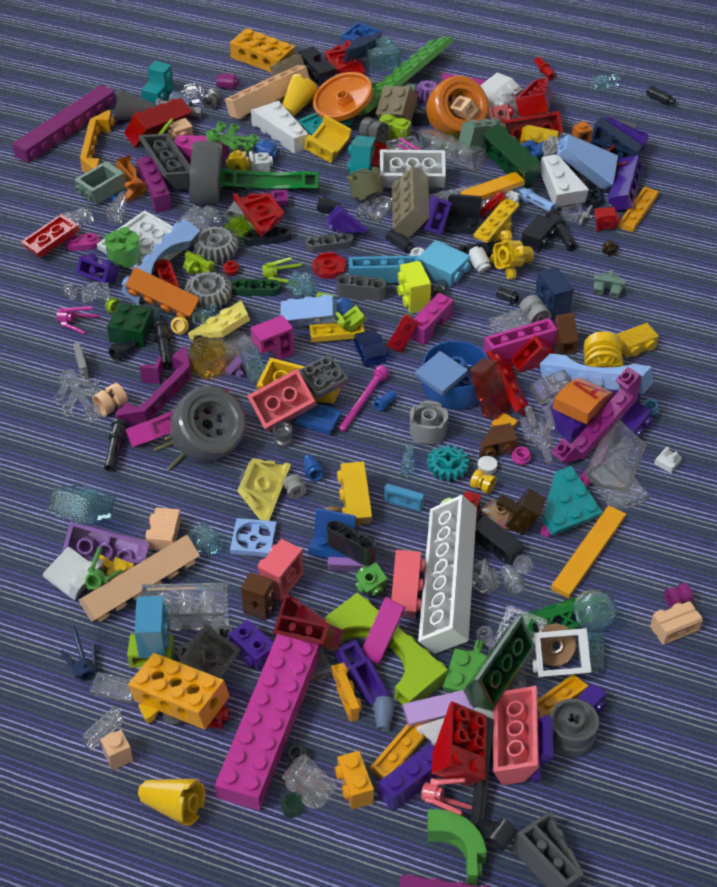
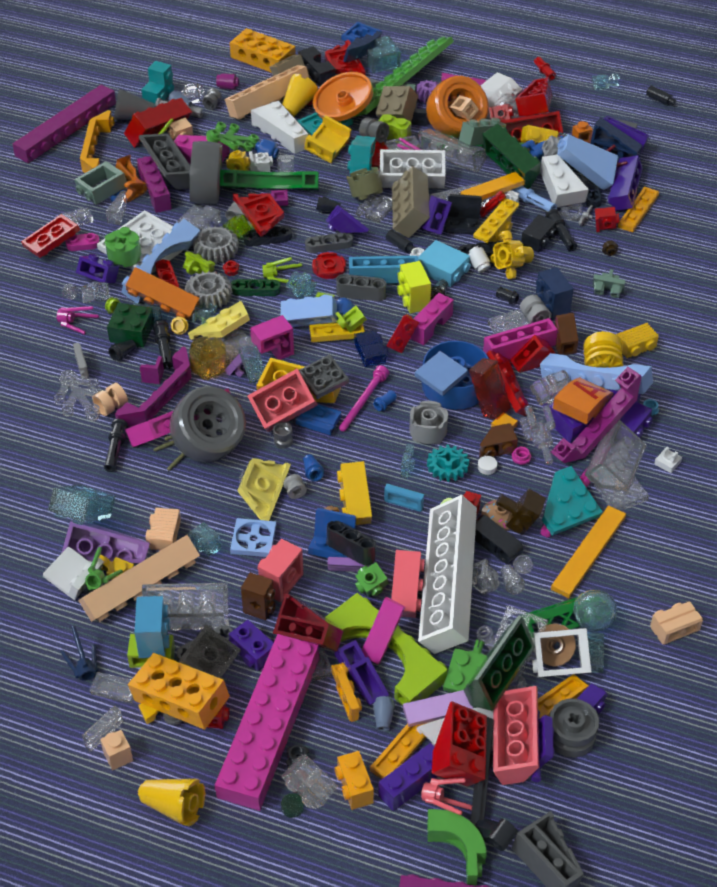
yellow wheel [470,469,497,494] -> none
magenta wheel [664,583,693,608] -> none
none -> clear brick [278,155,294,172]

